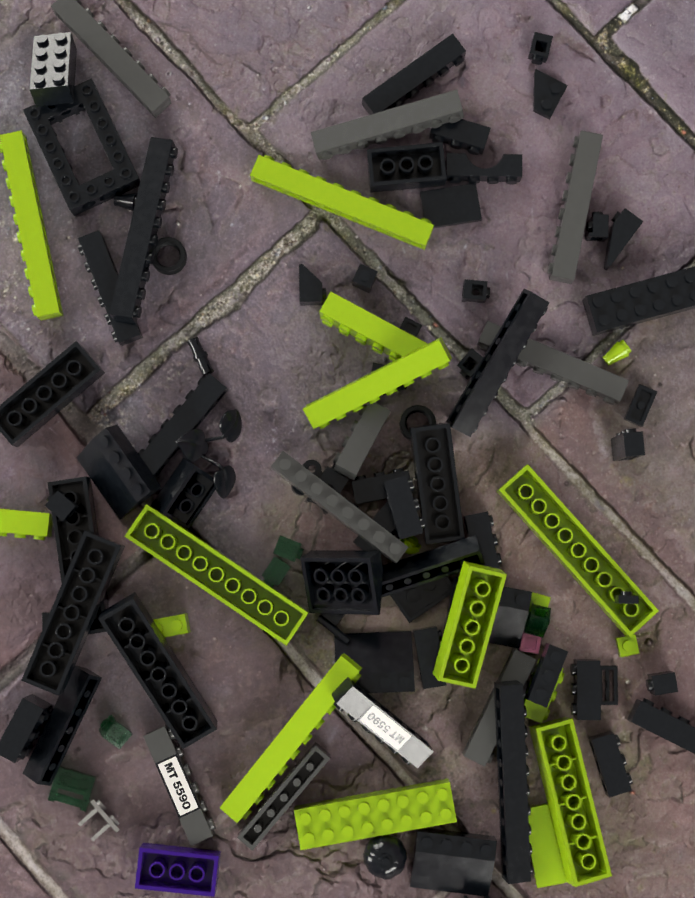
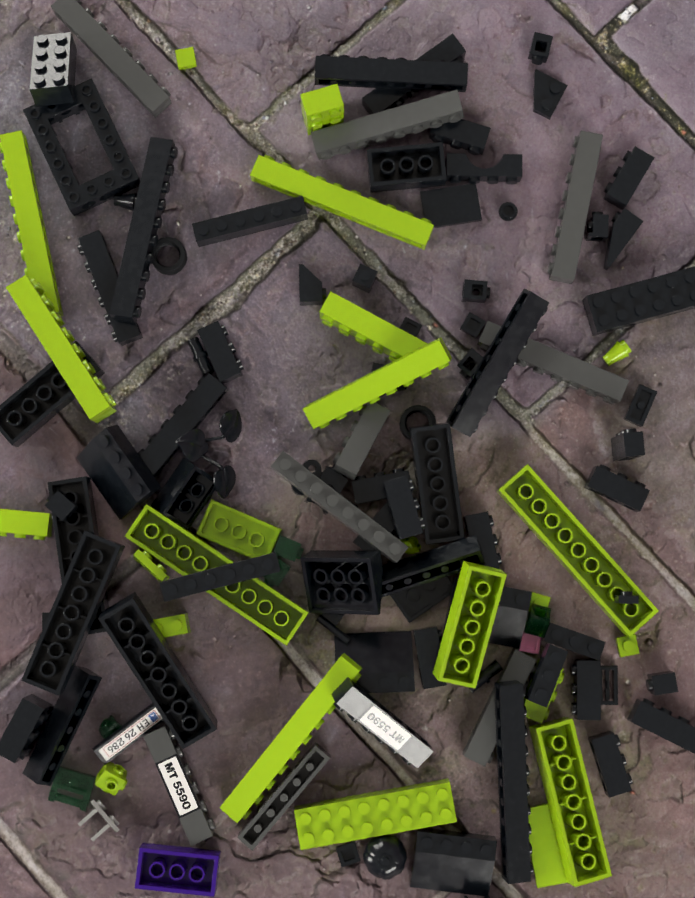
none -> lime brick [6,275,117,424]
none -> tile [92,703,164,765]
none -> lime brick [95,762,128,796]
none -> lime plate [133,549,170,582]
none -> black brick [159,552,281,602]
none -> lime tile [175,47,197,70]
none -> black brick [192,196,308,247]
none -> lime tile [196,499,282,558]
none -> black brick [197,321,244,384]
none -> lime brick [300,84,344,135]
none -> black brick [314,54,468,92]
none -> black plate [336,841,361,867]
none -> black plate [460,312,486,339]
none -> black pin [468,659,503,693]
none -> black plate [499,202,518,221]
none -> black brick [541,621,606,661]
none -> black brick [584,464,650,512]
none -> black brick [603,146,655,210]

